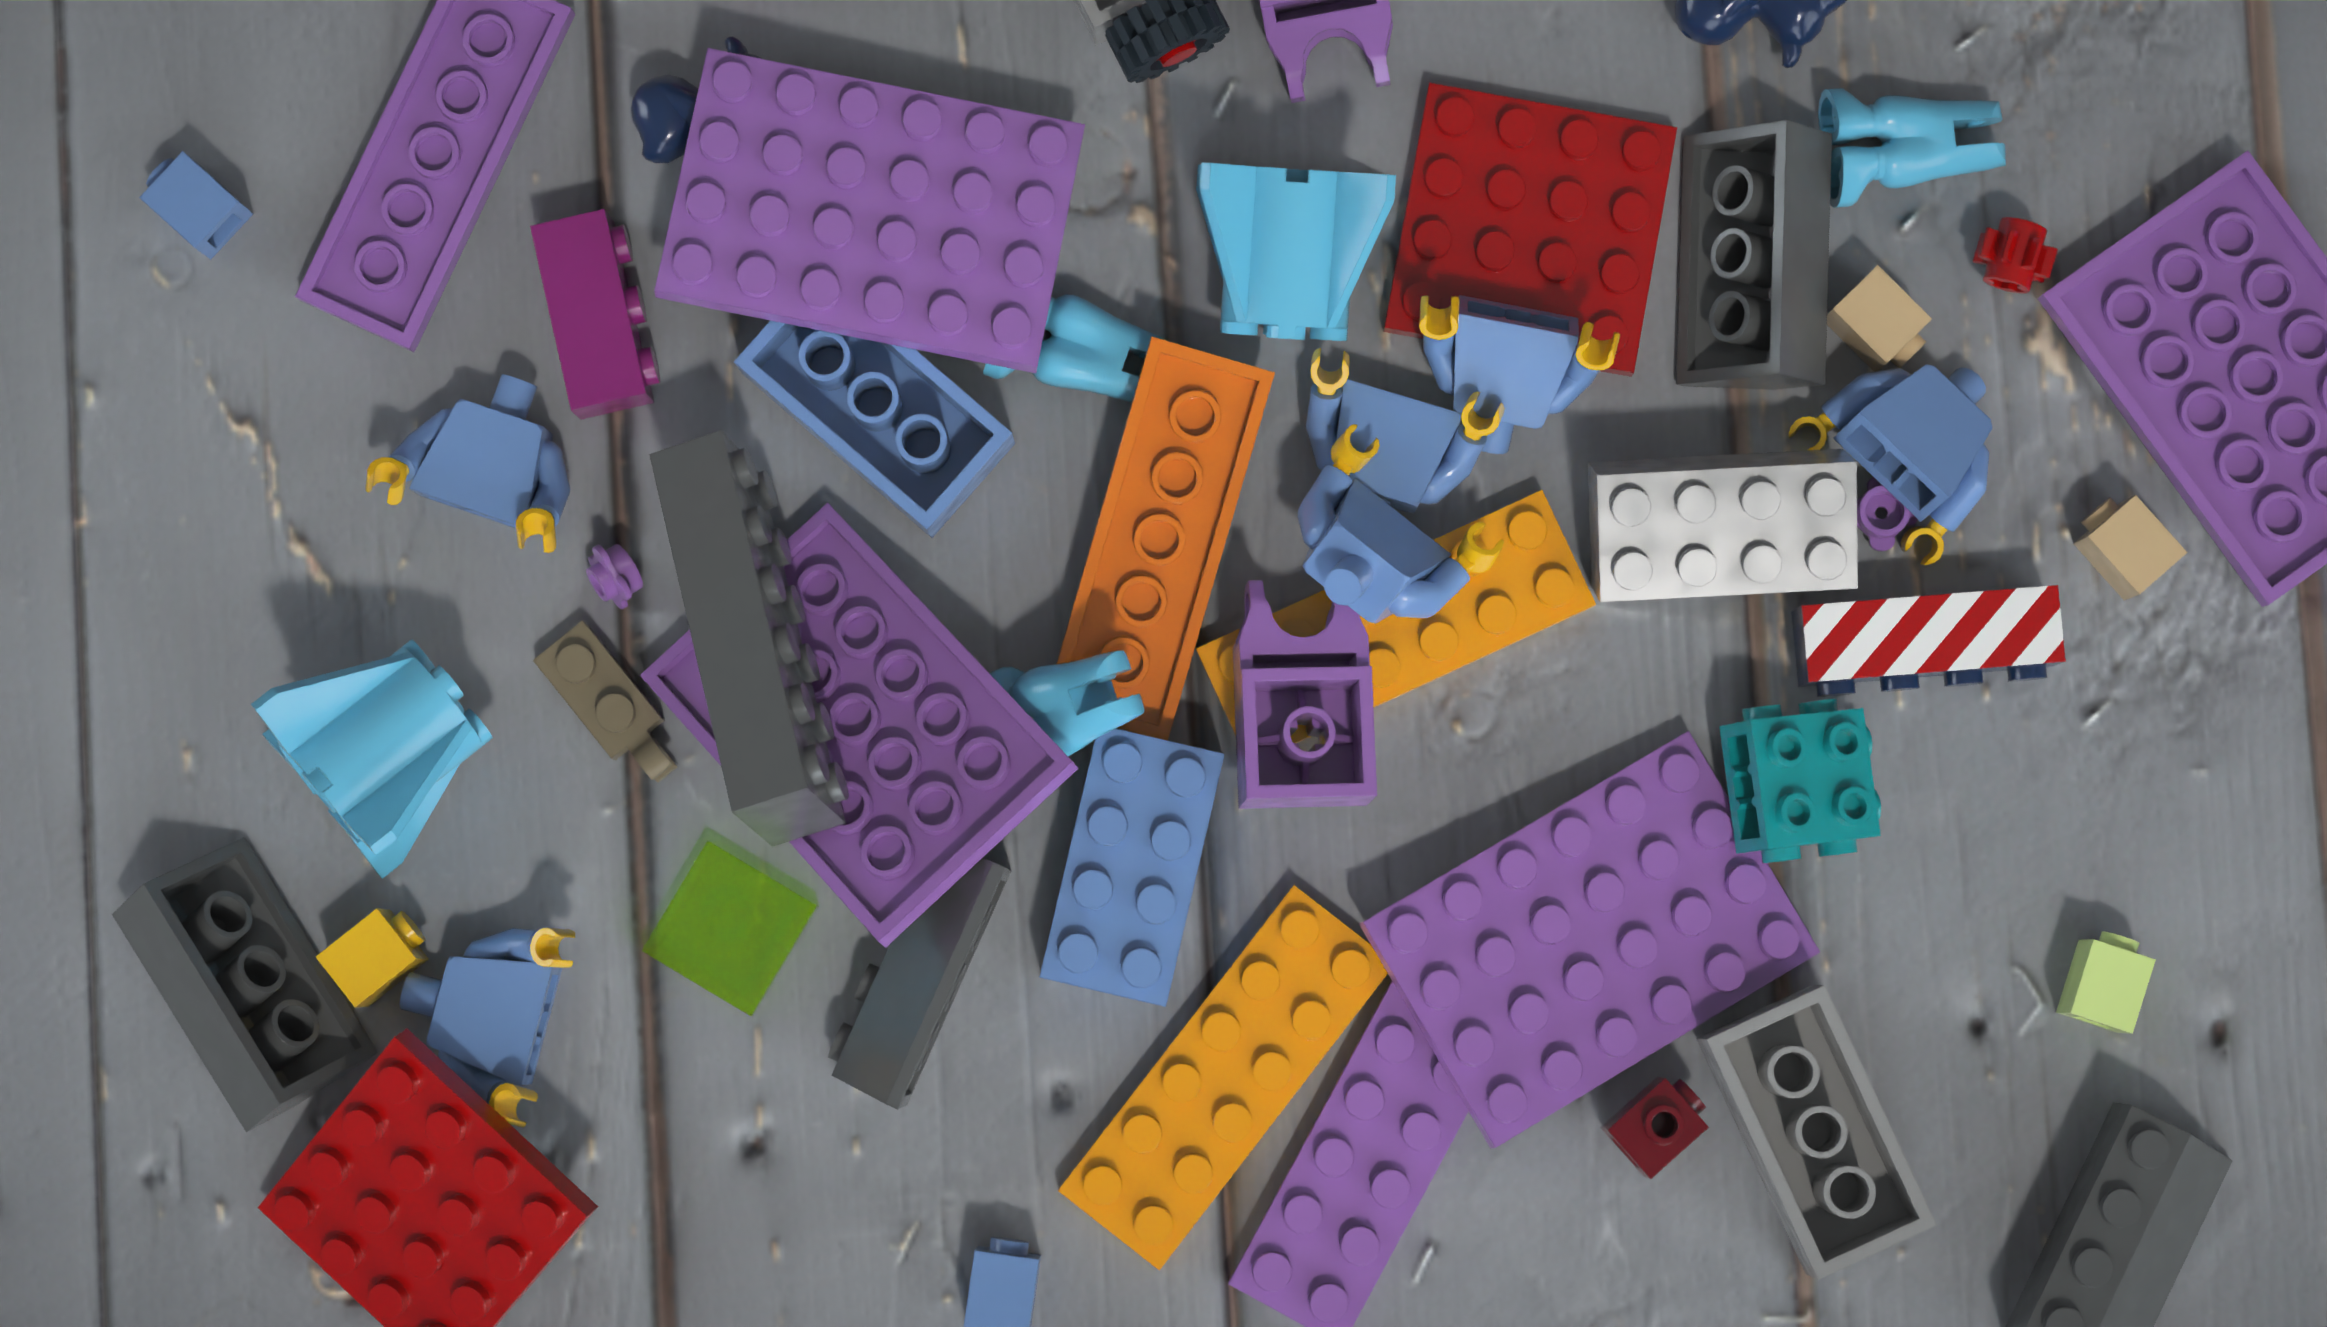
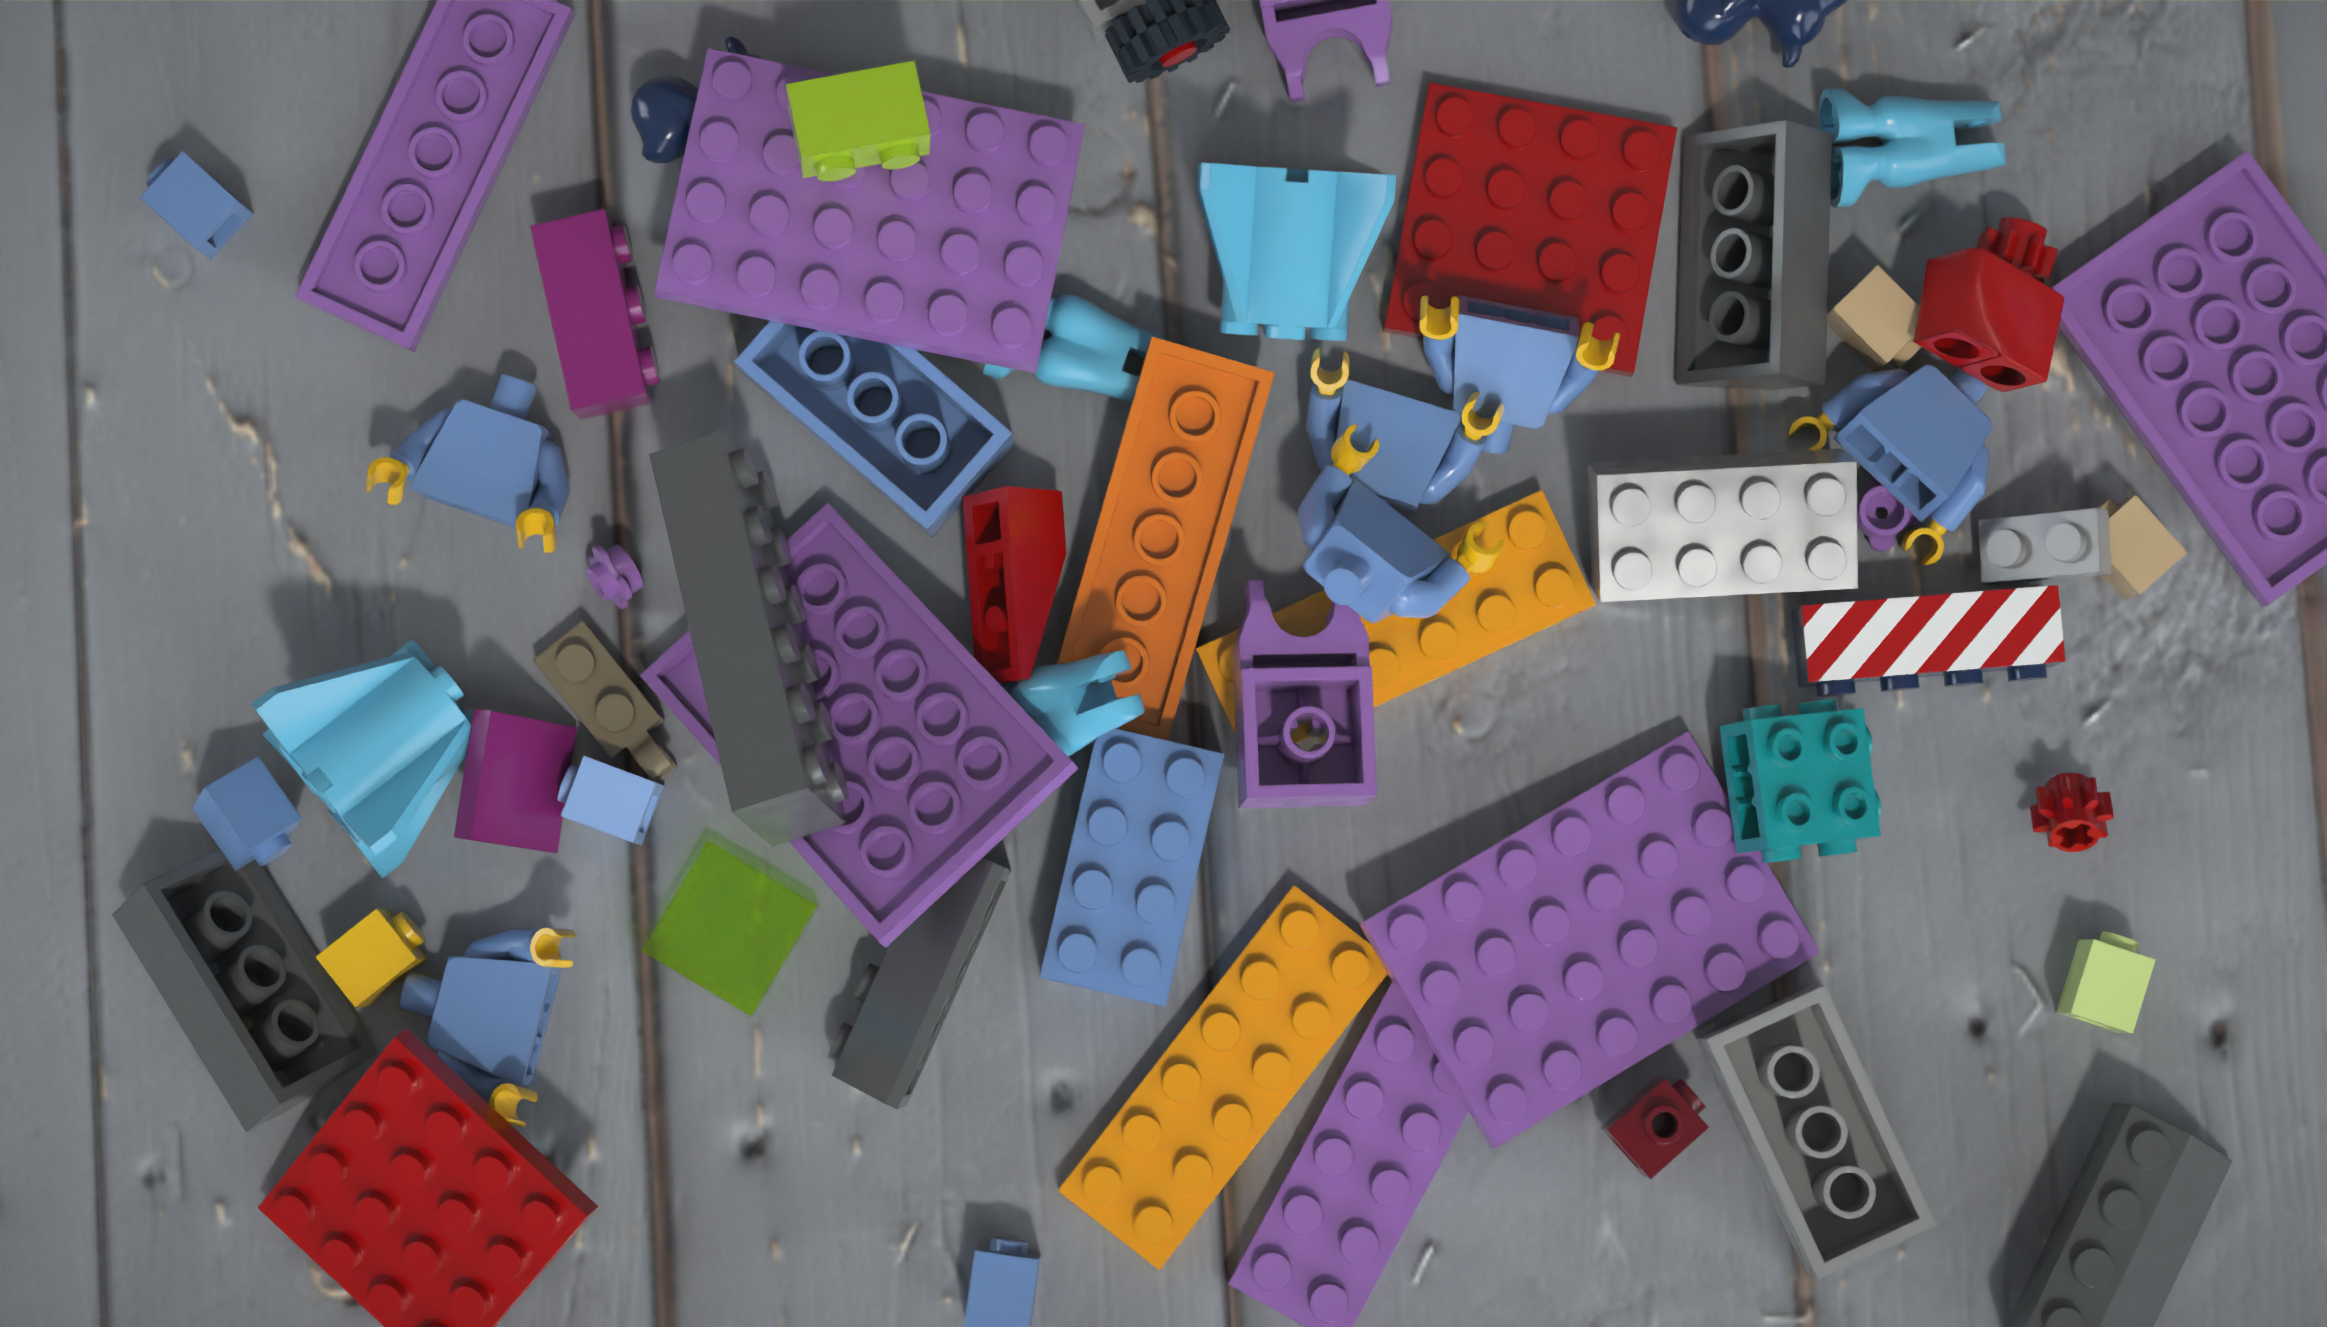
none -> medium blue brick [192,756,302,871]
none -> magenta tile [454,709,577,853]
none -> light blue brick [558,756,664,845]
none -> lime brick [786,60,931,182]
none -> red slope [963,486,1067,685]
none -> red piece [1913,248,2065,392]
none -> light grey plate [1978,508,2111,585]
none -> red gear [2030,772,2114,852]

